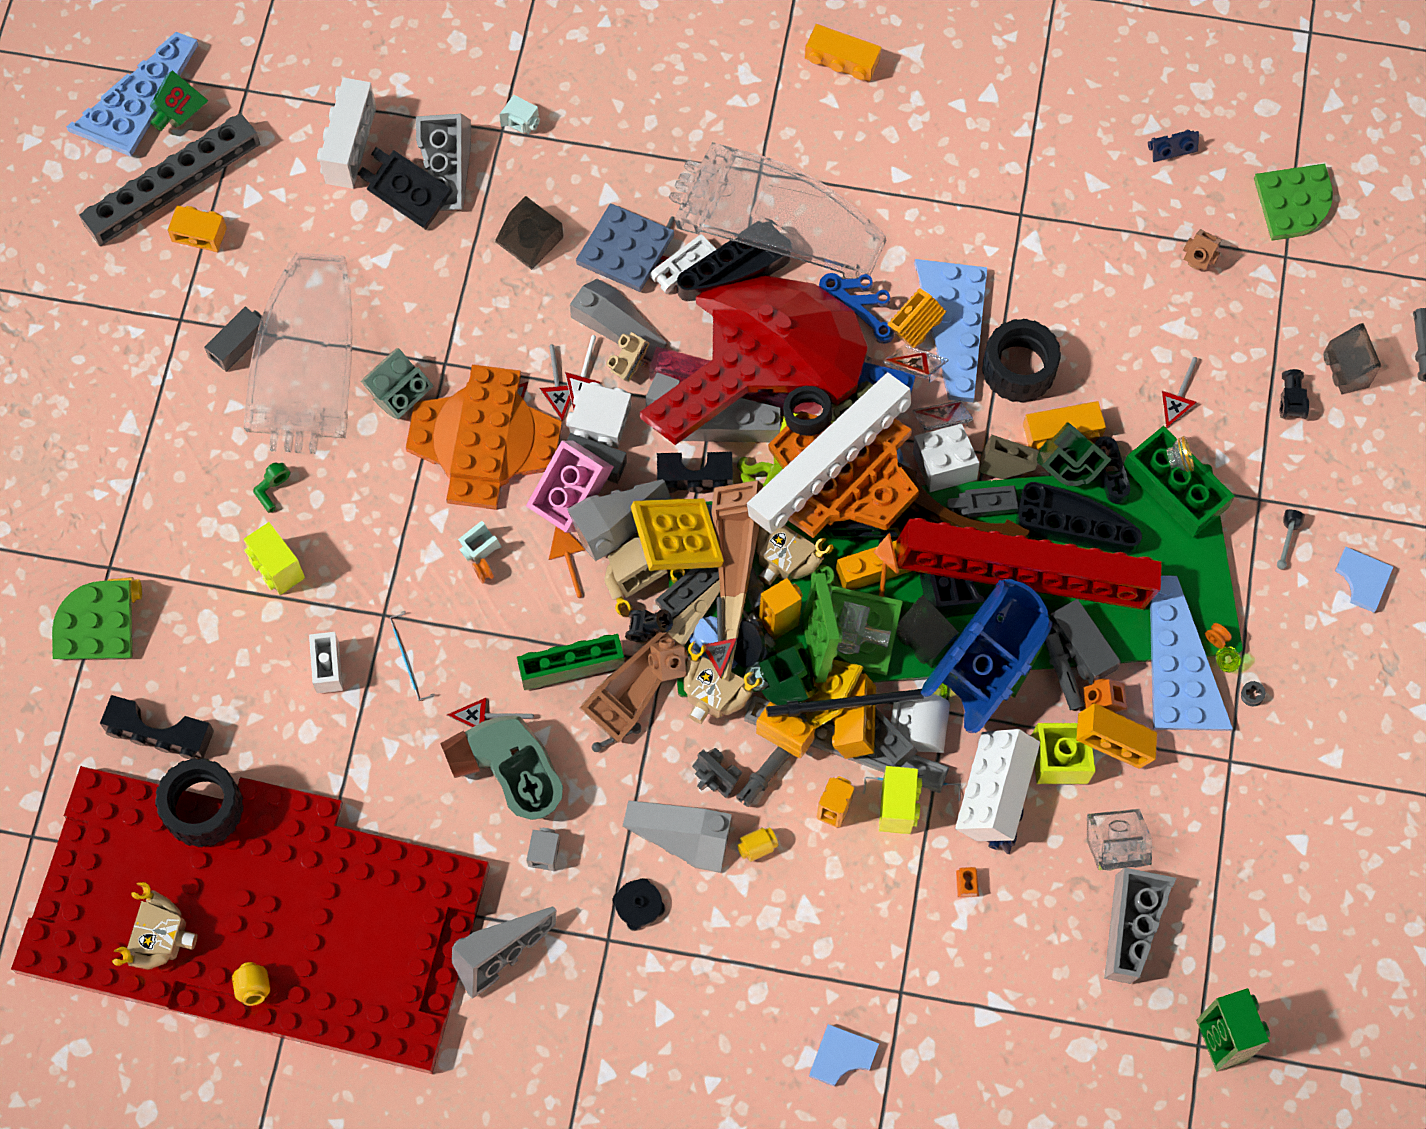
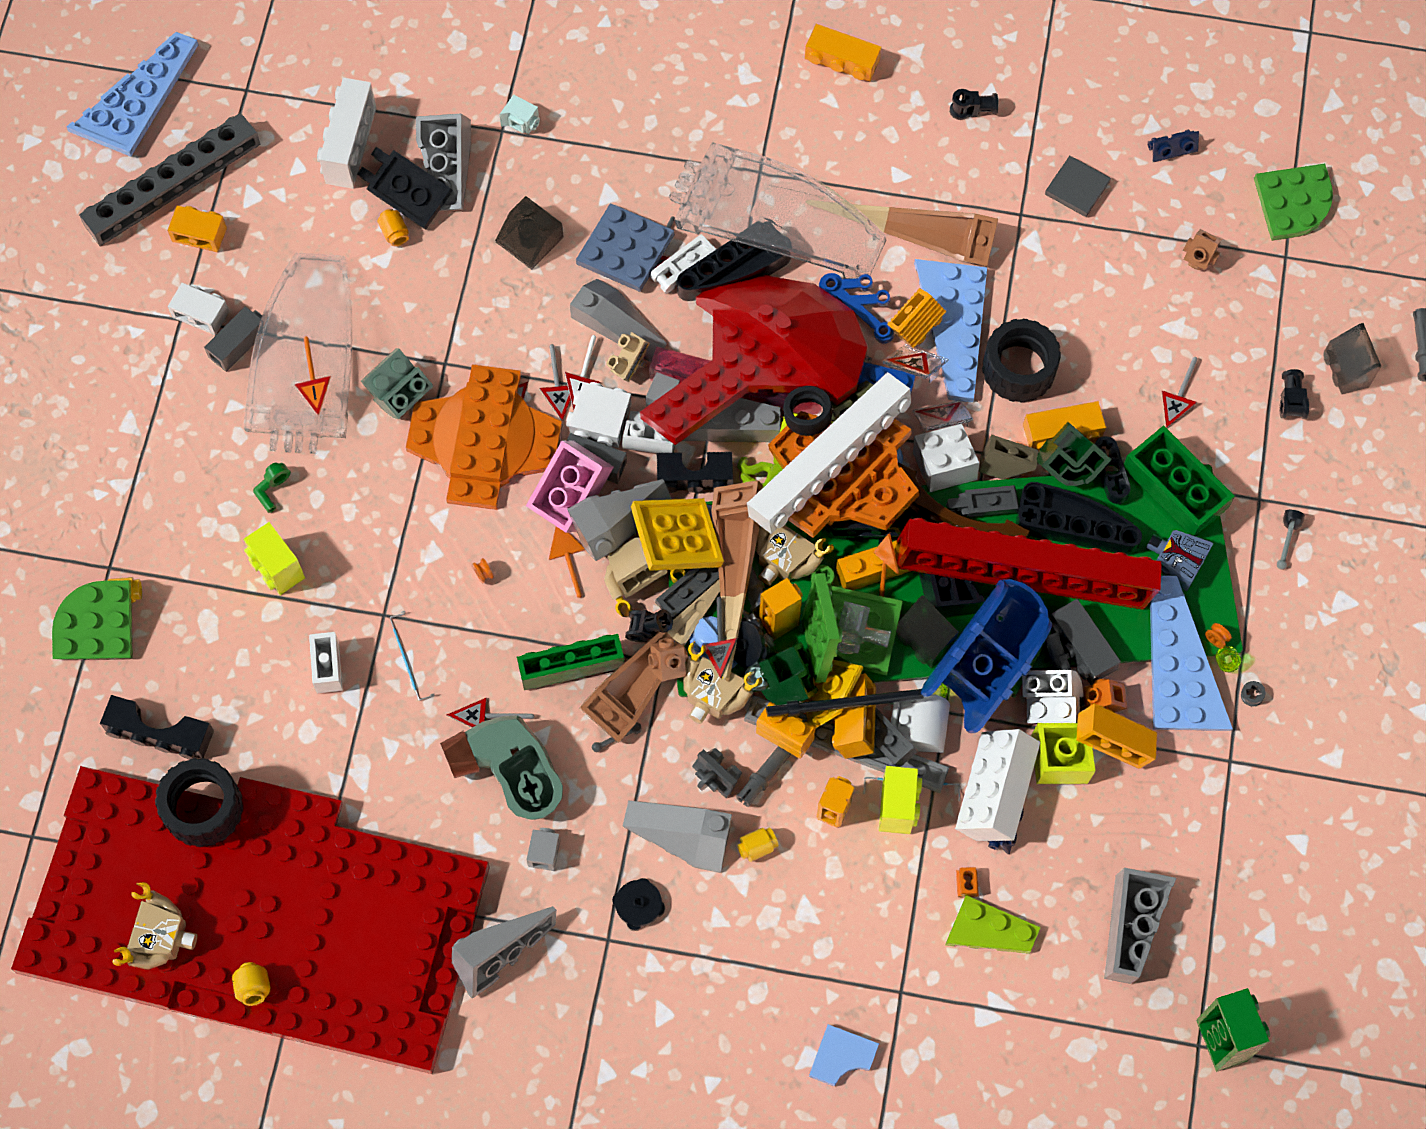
green torso [150,70,208,131] -> none
light aqua window [458,521,502,564] -> none
clear brick [1087,809,1152,871] -> none
clear piece [1167,436,1194,472] -> none
light blue tile [1335,547,1393,613] -> none
none -> white brick [168,283,229,336]
none -> piece [295,336,331,416]
none -> light orange brick [377,209,409,247]
none -> white brick [622,410,675,453]
none -> nougat plate [805,200,998,267]
none -> lime wing [945,895,1040,954]
none -> black connector [949,89,998,120]
none -> white brick [1022,670,1083,723]
none -> dark grey tile [1045,155,1111,217]
none -> sand blue torso [1146,530,1213,591]

